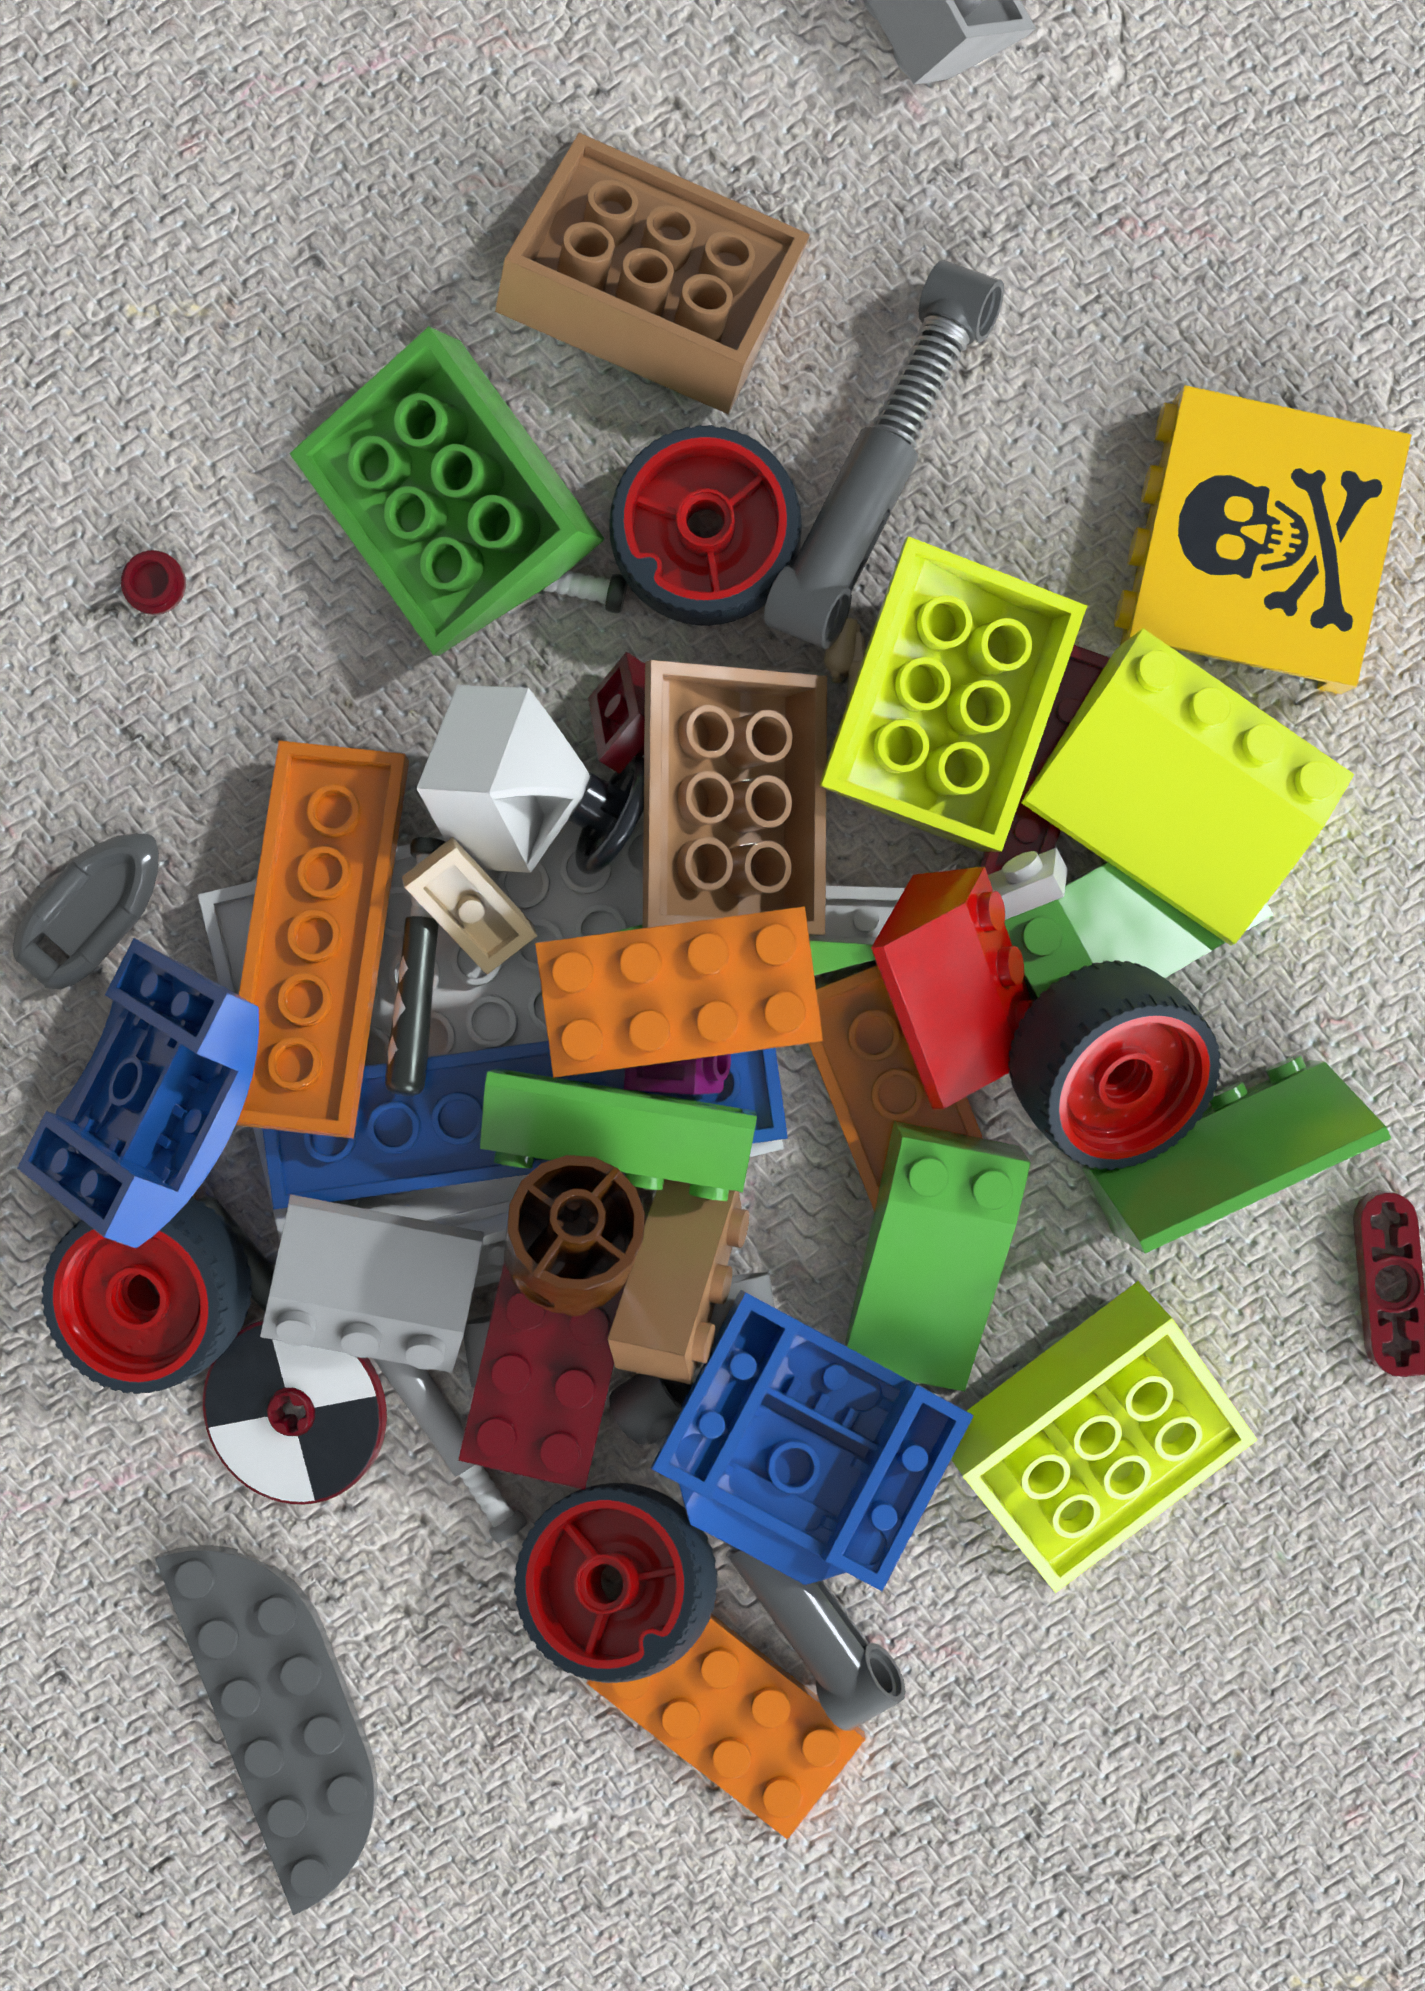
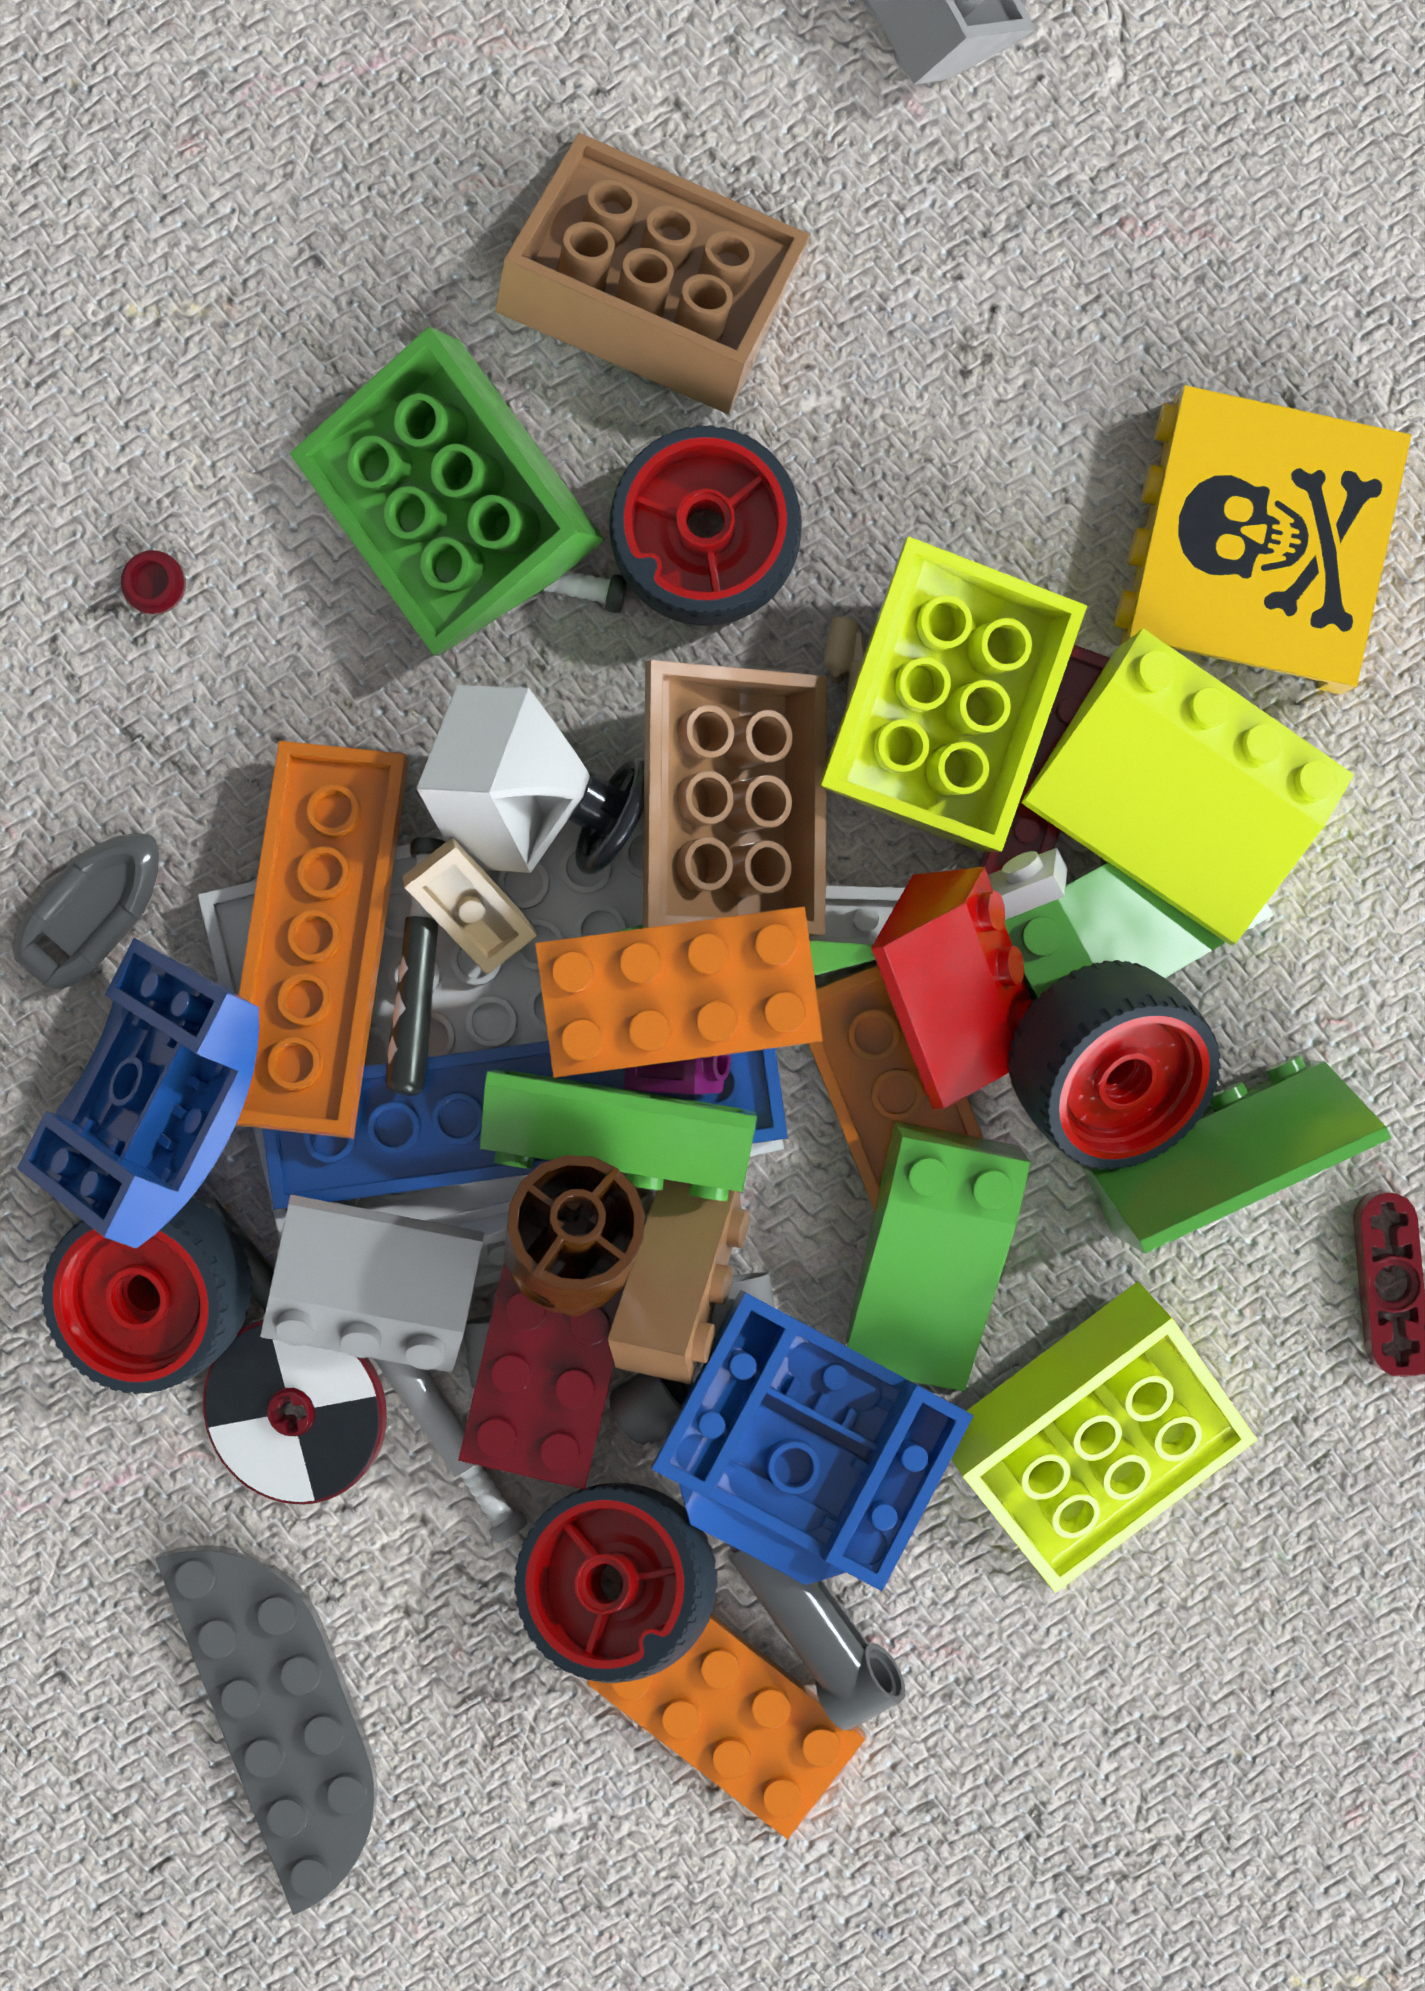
dark red plate [588,652,645,774] -> none
dark grey piece [764,260,1004,649] -> none

